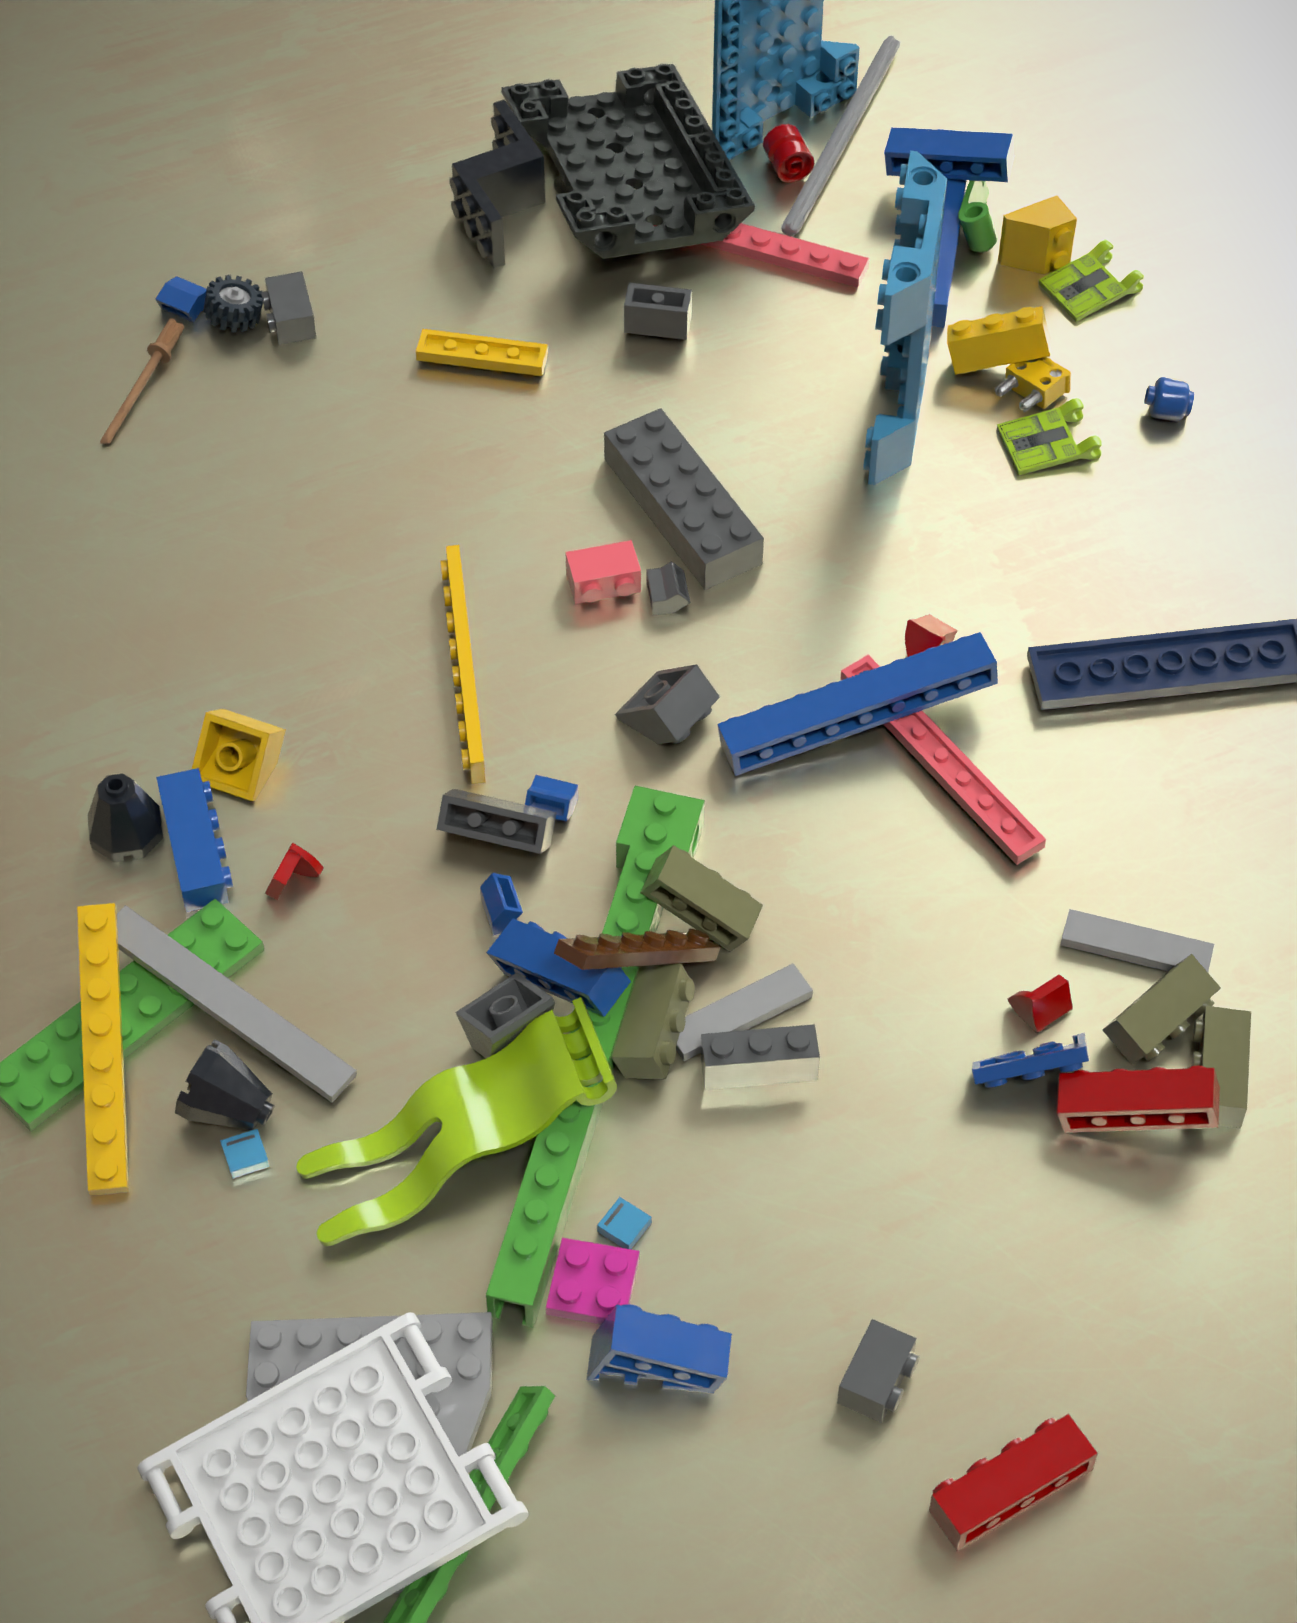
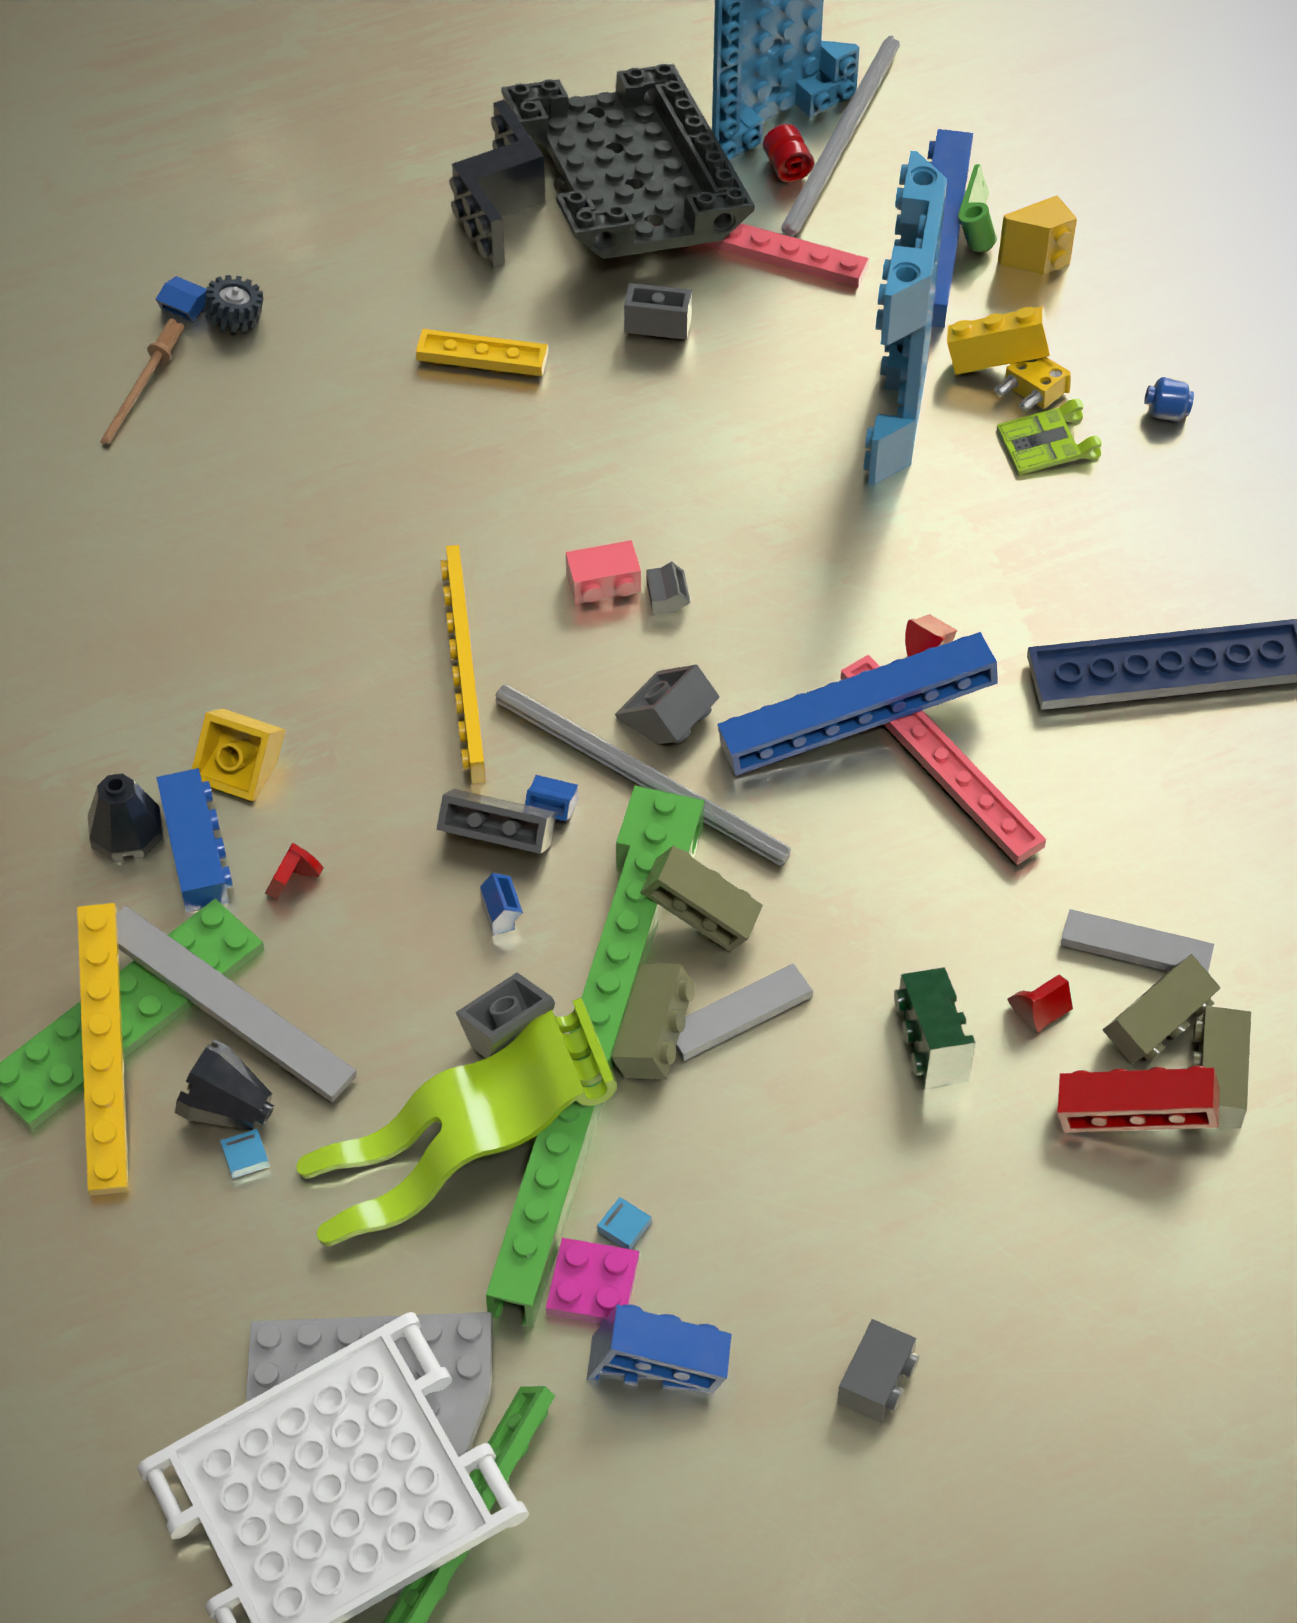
dark grey brick [262,271,316,345] -> none
blue brick [486,919,631,1017] -> none
reddish brown plate [554,929,721,970] -> none
dark grey brick [604,408,764,590] -> none
dark grey brick [700,1024,820,1090] -> none
blue brick [884,127,1015,183] -> none
red brick [929,1413,1098,1551] -> none
blue wing [972,1033,1089,1087] -> none
lime flag [1039,239,1144,322] -> none
none -> light grey axle [495,684,791,865]
none -> dark green wedge [894,967,976,1089]

